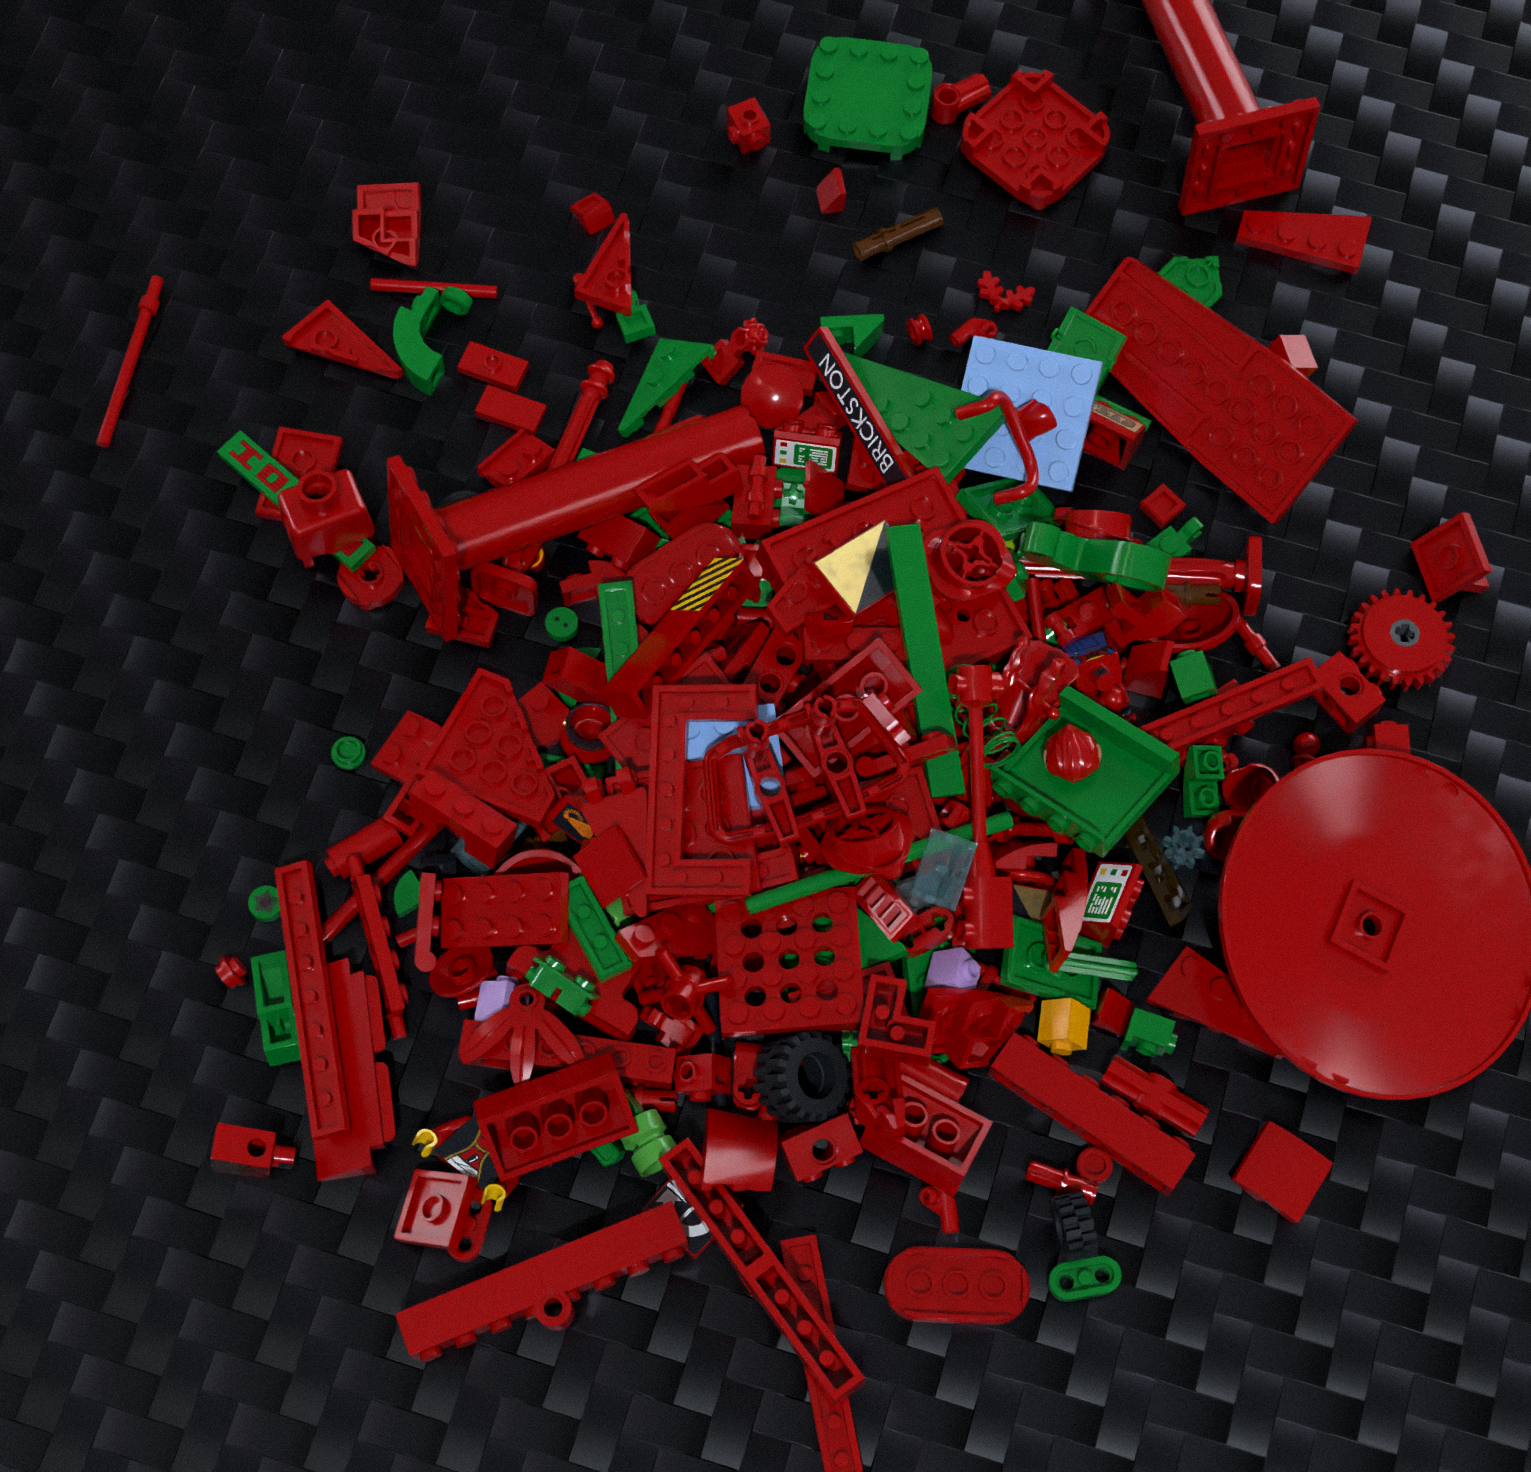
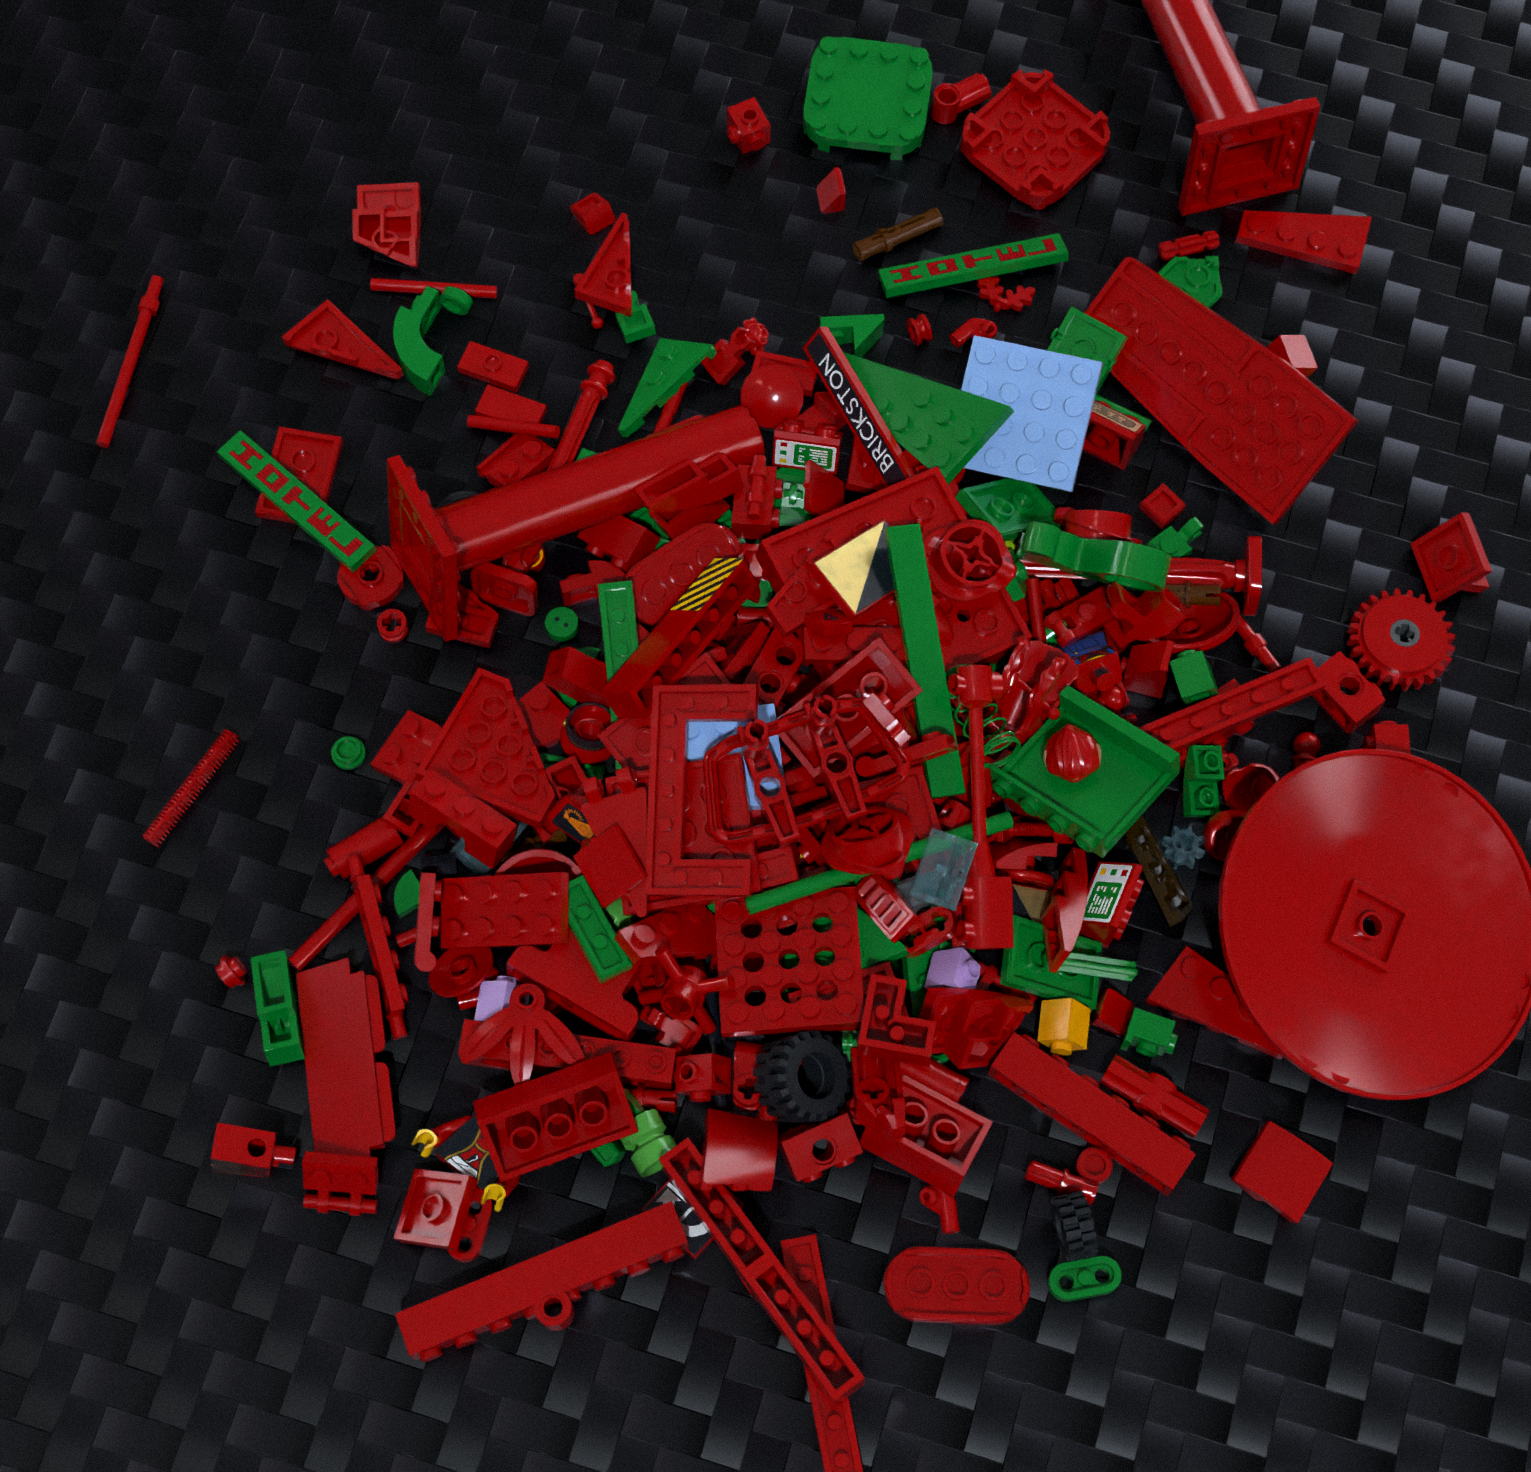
green tile [248,886,281,922] -> none
red plate [274,860,351,1141] -> none
red piece [278,469,375,569] -> none
green hinge [525,955,601,1018] -> none
red piece [956,390,1057,506] -> none
none -> red axle [142,729,239,848]
none -> red plate [302,1151,378,1217]
none -> red bush [377,609,408,643]
none -> red bar [467,415,560,439]
none -> green tile [878,233,1068,298]
none -> red axle [1158,230,1220,261]

